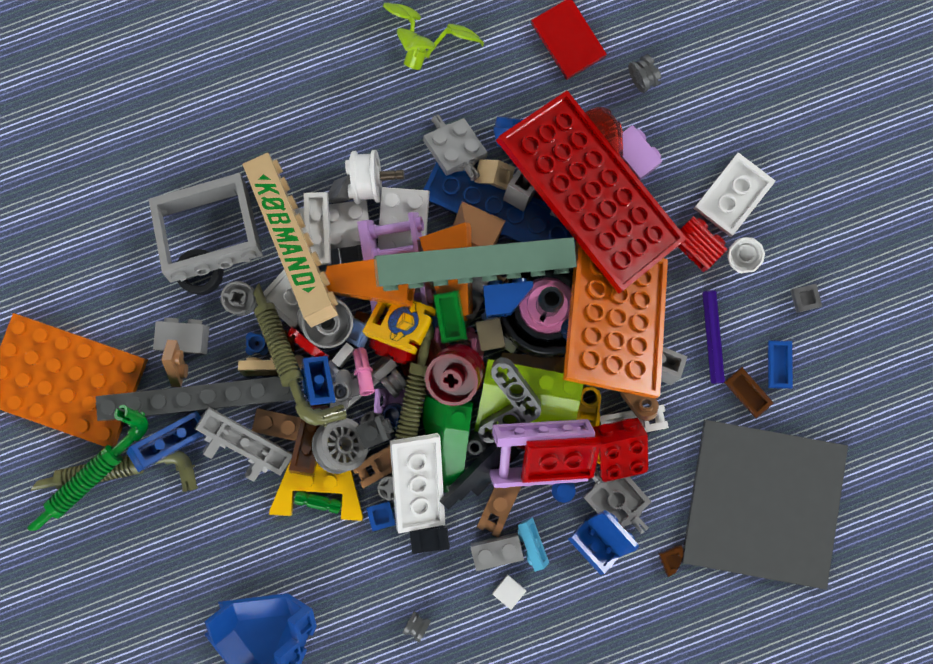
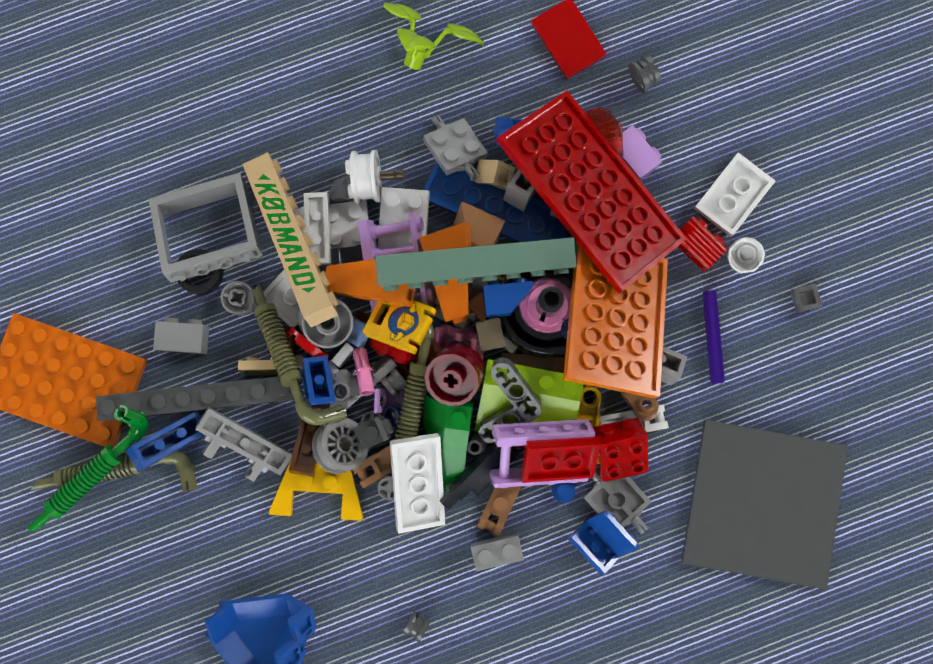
medium nougat plate [161,340,188,387] -> none
blue plate [245,332,269,355] -> none
medium nougat plate [252,408,301,441] -> none
green axle [294,491,342,514] -> none
blue plate [366,501,396,531] -> none
black piece [410,526,450,554] -> none
green tile [434,290,467,343] -> none
white tile [492,574,526,610] -> none
medium azure plate [518,517,549,572] -> none
reddish brown tile [658,545,684,577] -> none
reddish brown tile [724,367,774,419] -> none
blue tile [768,340,793,389] -> none
none -> reddish brown slope [469,292,490,322]

